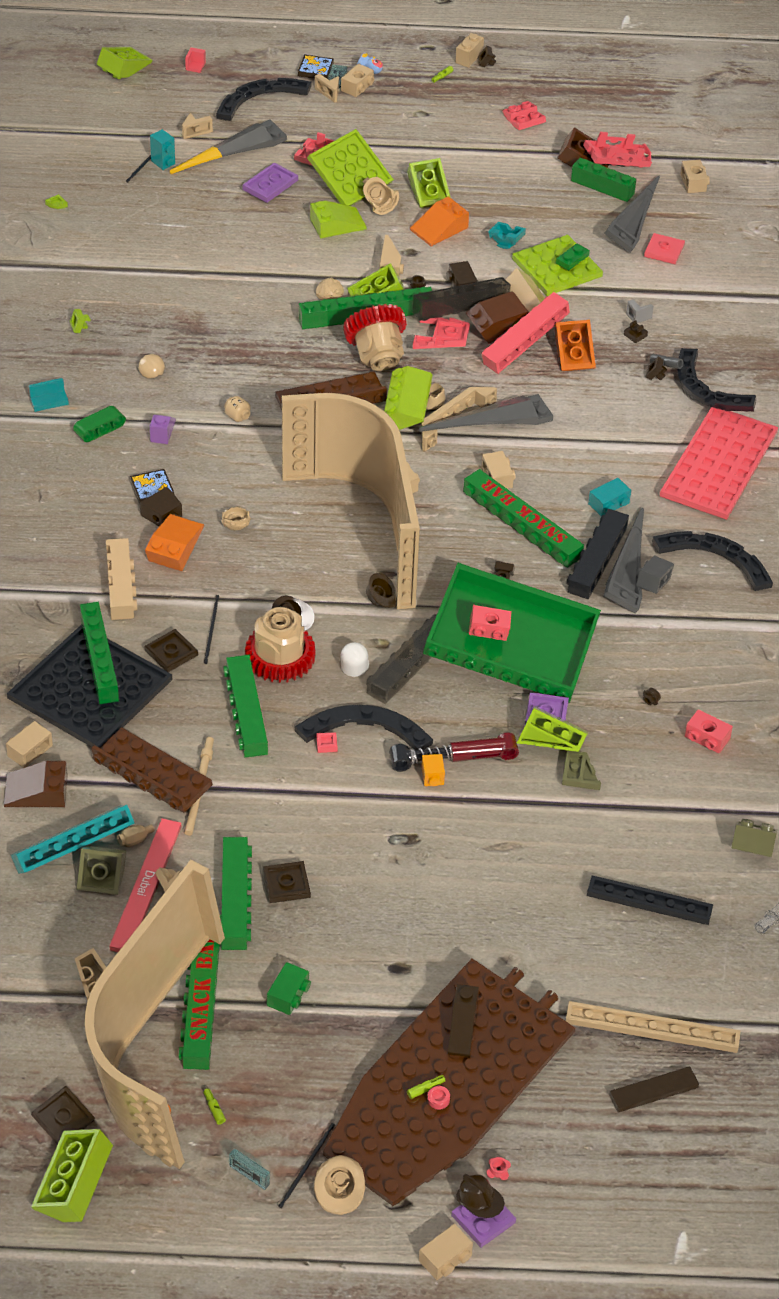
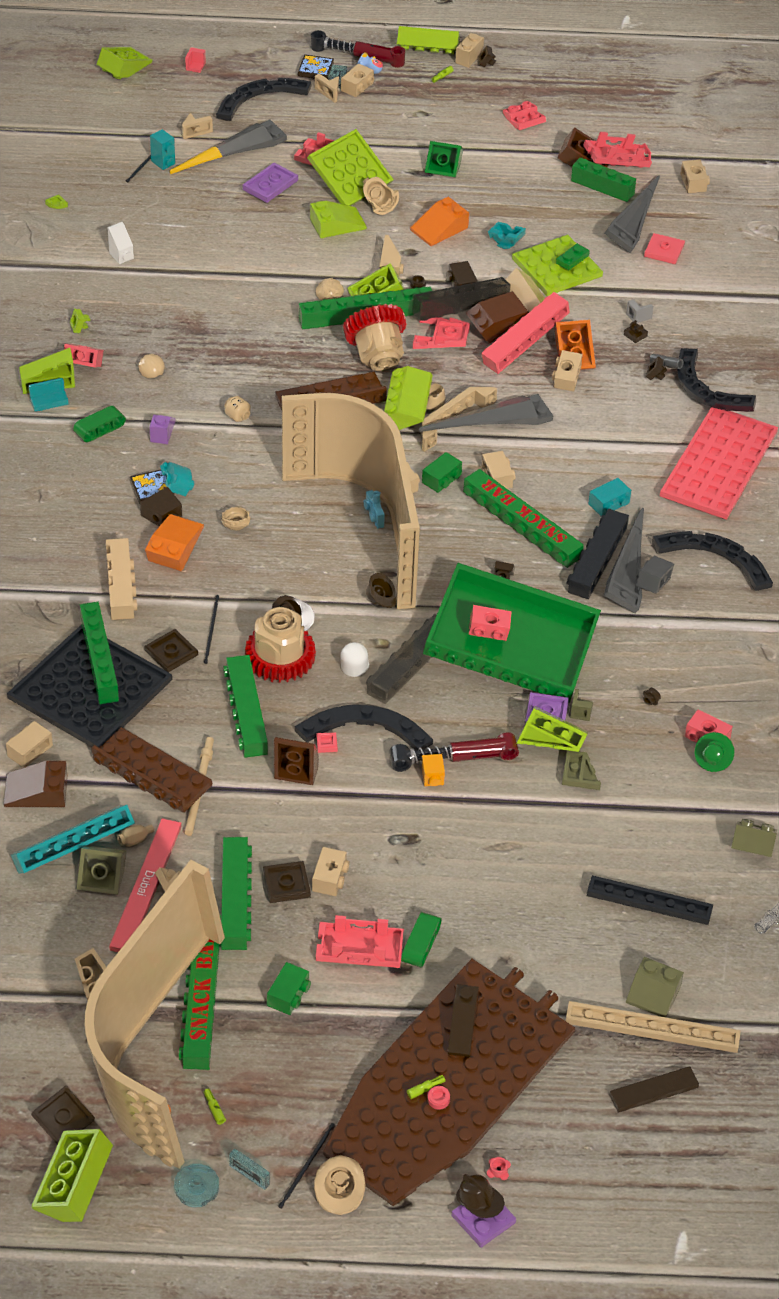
lime slope [407,158,451,208] -> none
tan brick [419,1224,473,1280] -> none
none -> lime wedge [19,348,75,394]
none -> coral brick [64,343,104,367]
none -> white slope [108,222,134,264]
none -> teal cylinder [160,462,194,497]
none -> clear light blue plate [174,1164,219,1207]
none -> reddish brown slope [274,737,319,785]
none -> piece [311,30,406,68]
none -> tan brick [312,847,350,896]
none -> coral piece [316,915,404,968]
none -> medium azure plate [363,490,385,529]
none -> lime slope [397,26,460,54]
none -> green beam [401,912,442,968]
none -> green brick [422,452,462,493]
none -> green slope [425,141,463,178]
none -> tan brick [552,350,582,392]
none -> olive panel [570,689,593,721]
none -> olive slope [626,957,684,1018]
none -> green plate [695,732,735,772]

